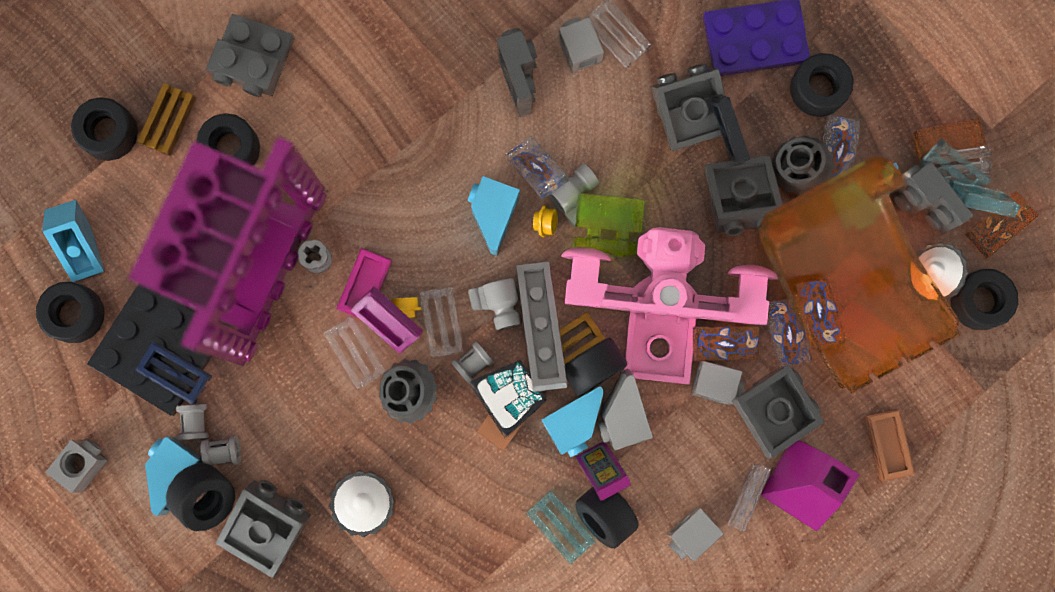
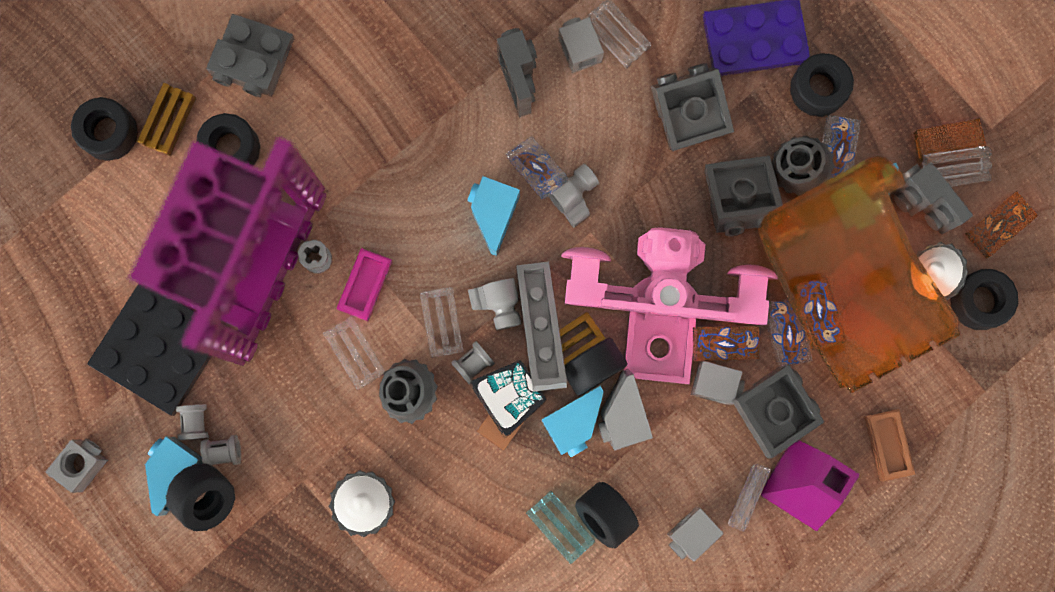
black tyre [36,282,104,343] -> none
medium azure slope [42,199,104,282] -> none
dark blue tile [135,341,212,405] -> none
dark grey plate [216,480,311,578] -> none
magenta tile [351,287,423,354] -> none
yellow plate [391,297,421,318] -> none
yellow plate [533,205,558,238] -> none
clear neon green plate [573,194,645,257] -> none
tile [575,442,632,501] -> none
black tile [710,94,750,163] -> none
clear light blue tile [918,139,991,205] -> none
clear light blue tile [949,180,1021,218] -> none

